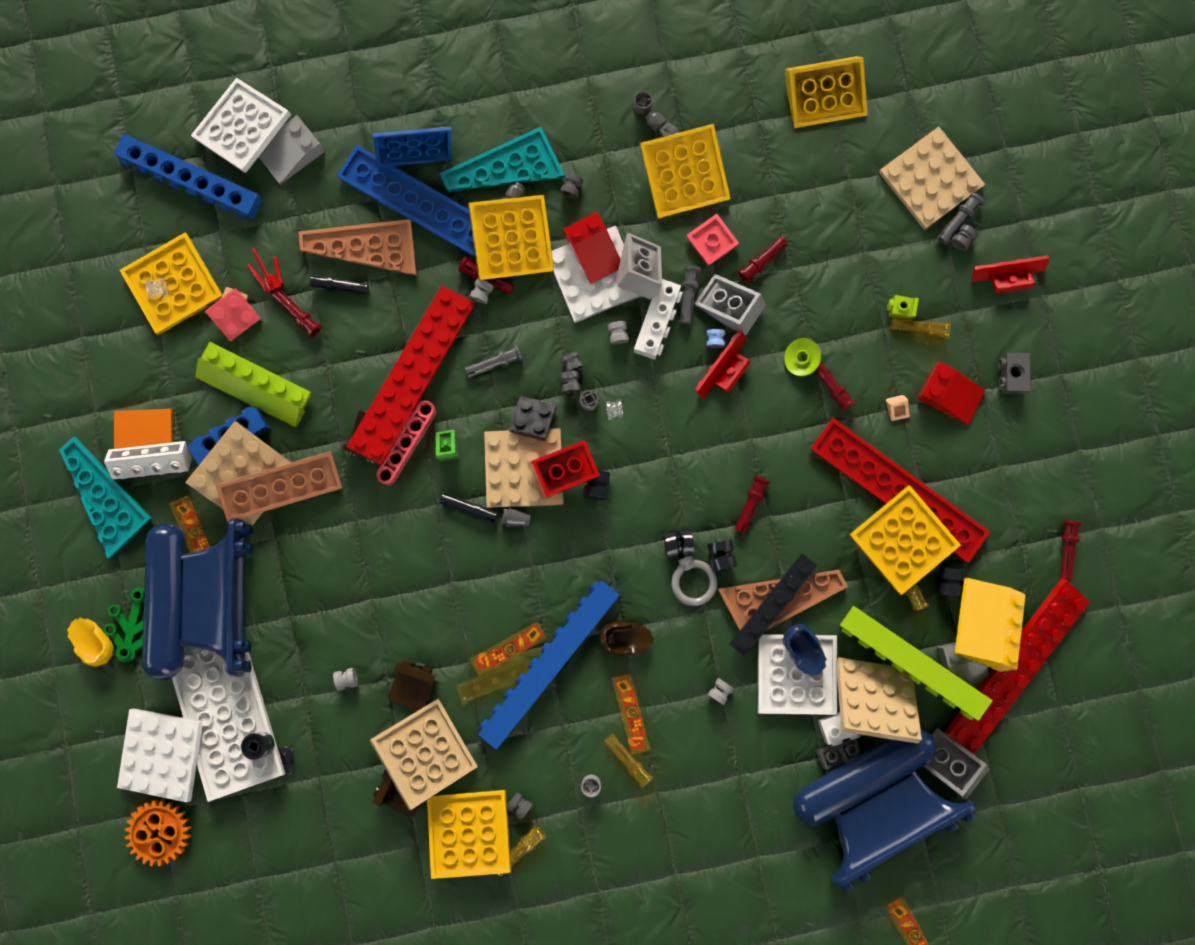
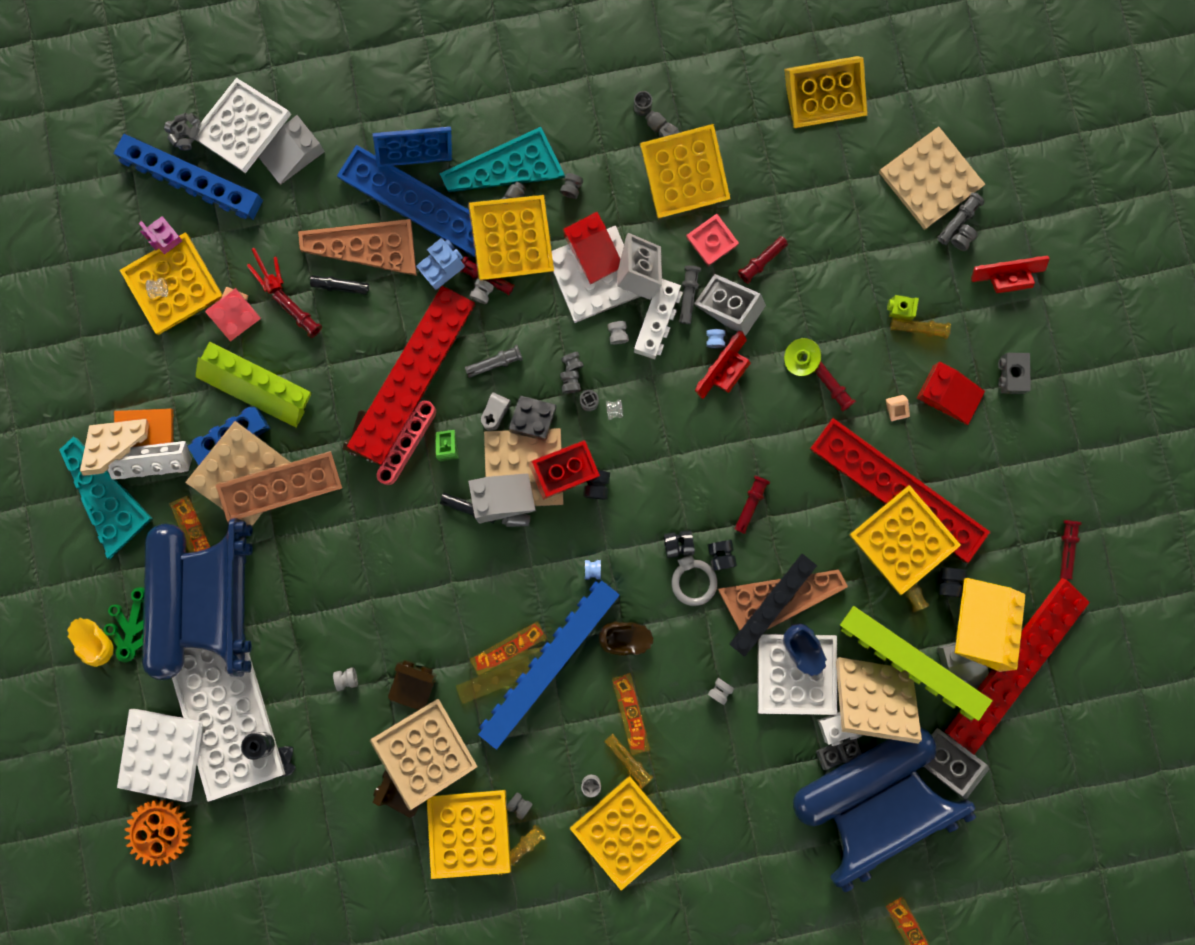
none -> tan plate [80,419,149,476]
none -> magenta bracket [139,216,182,255]
none -> dark grey piece [164,113,201,151]
none -> medium blue plate [416,238,465,290]
none -> light grey slope [468,474,536,523]
none -> light grey piece [481,393,511,431]
none -> yellow plate [570,776,681,891]
none -> light blue wheel [585,560,601,579]

